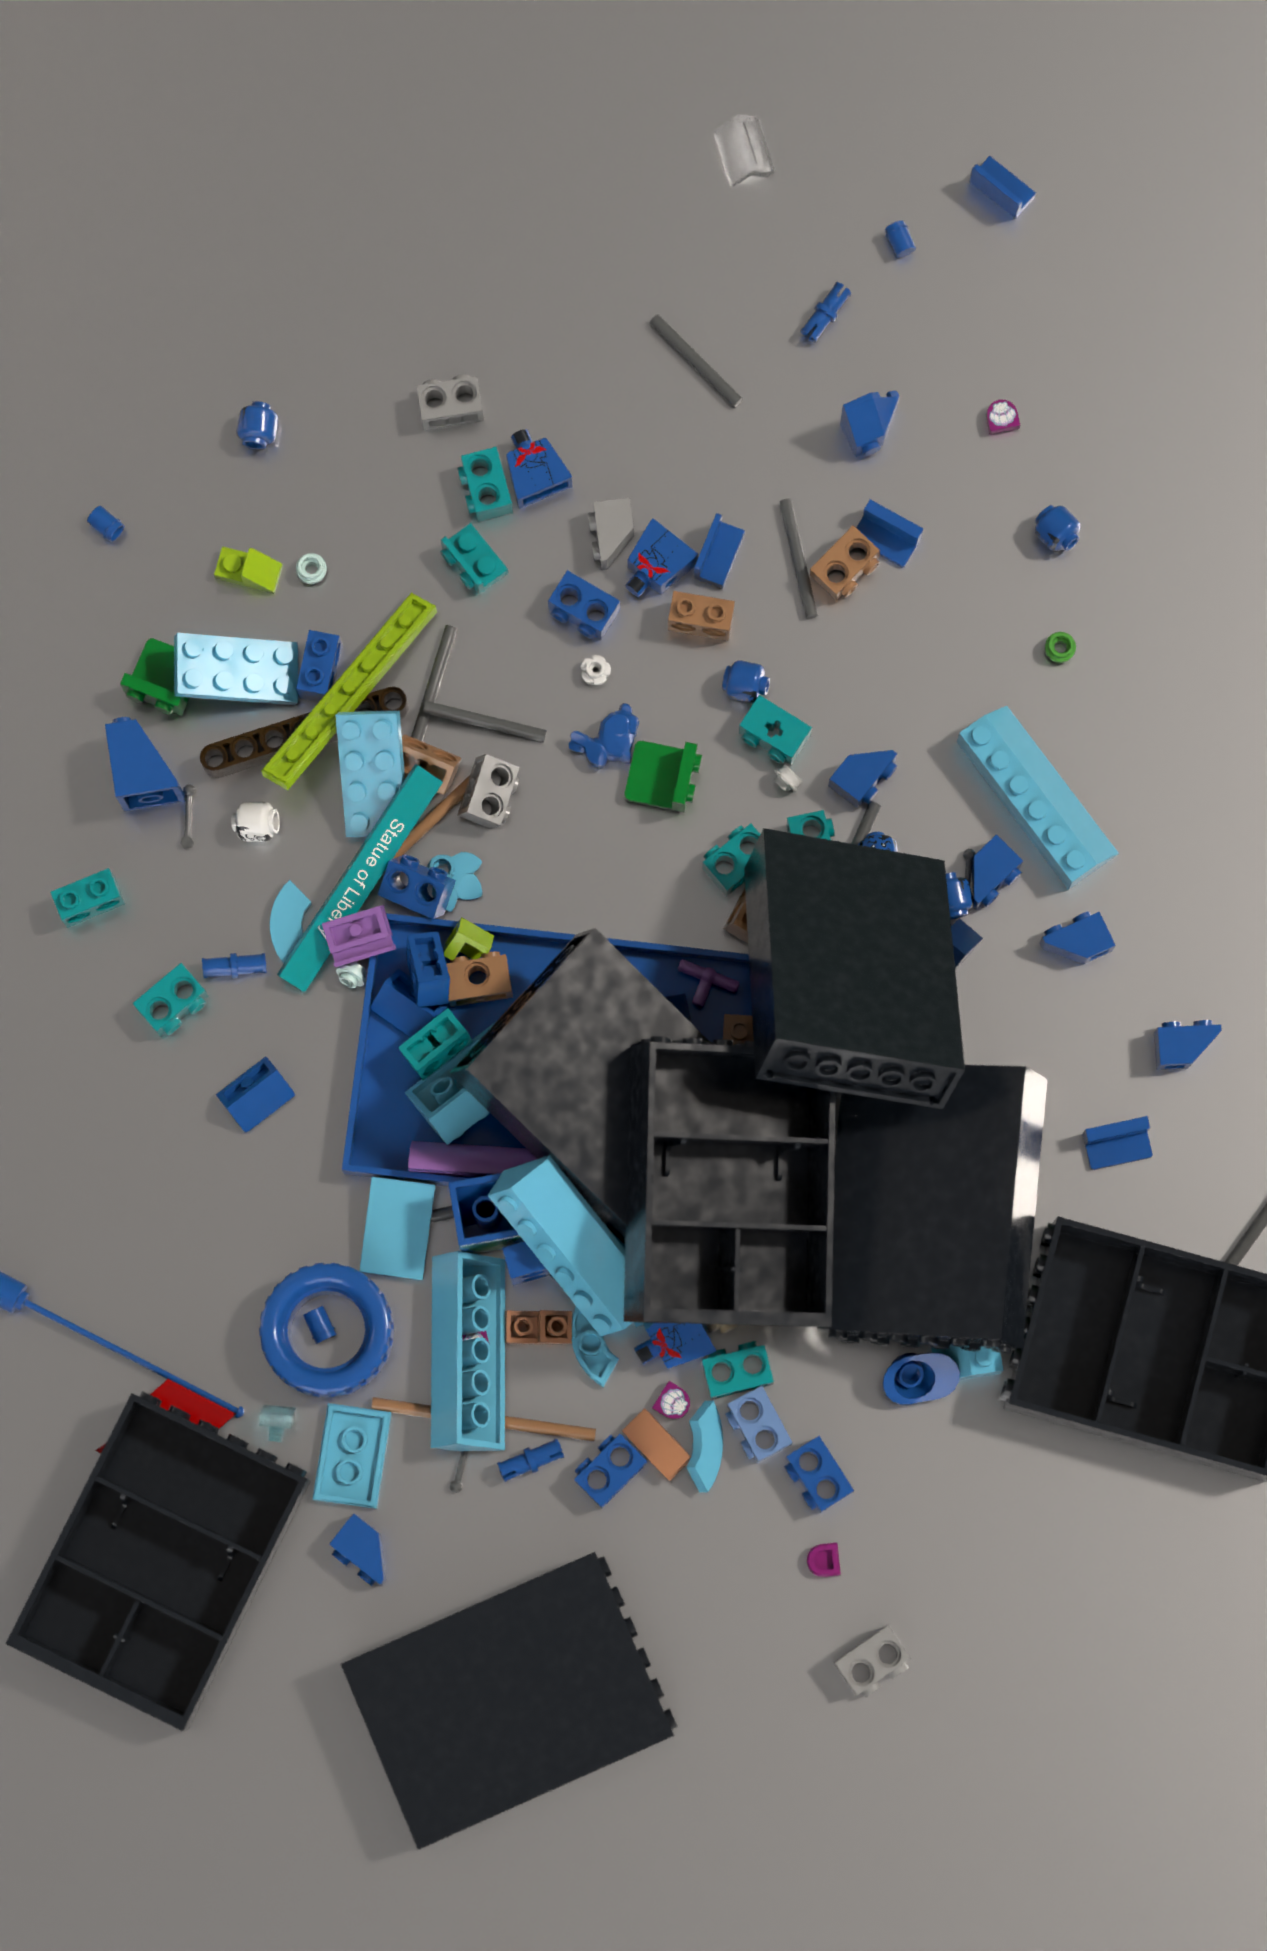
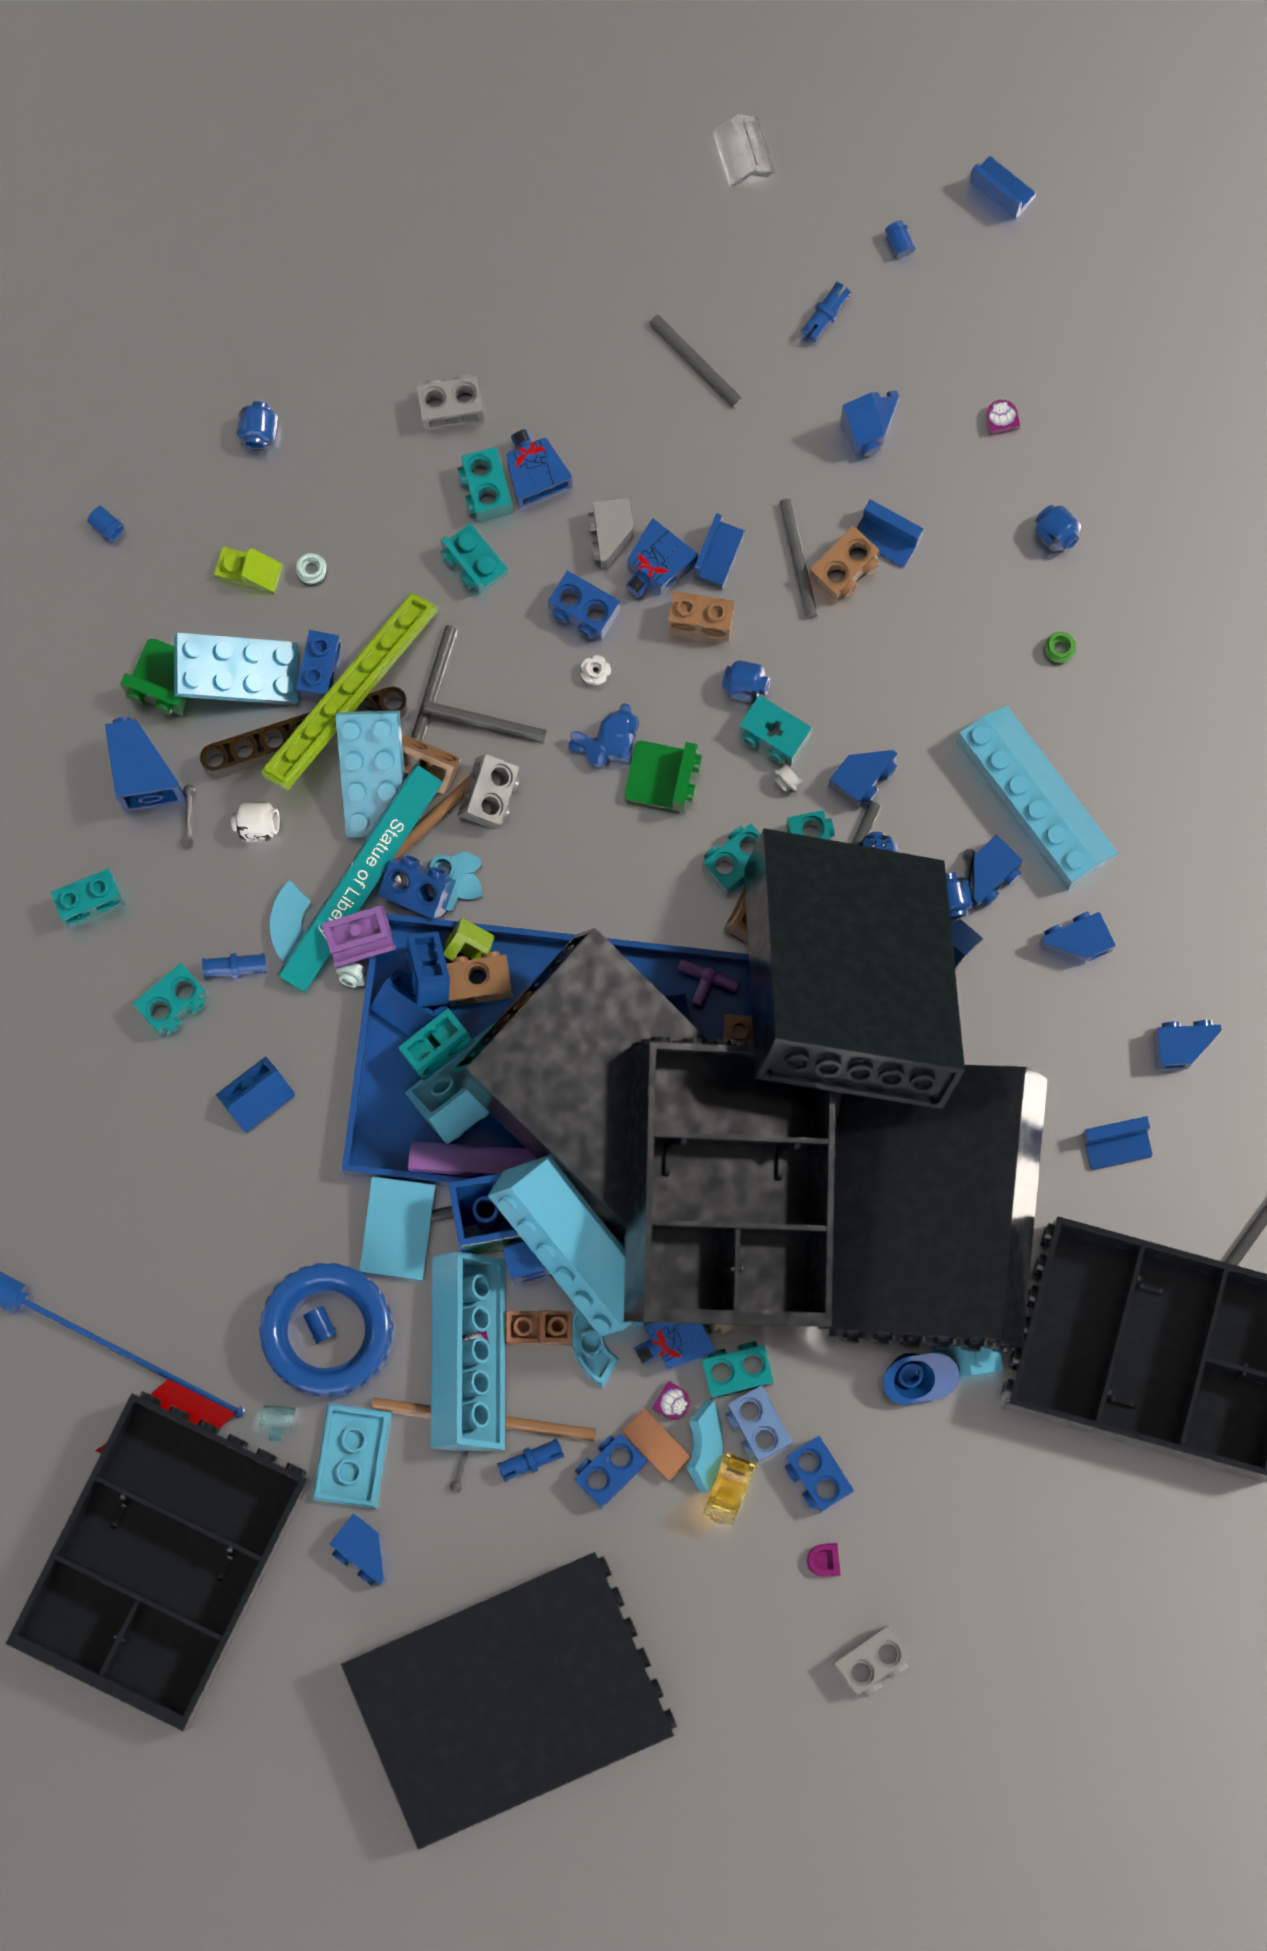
none -> clear yellow brick [702,1453,756,1526]

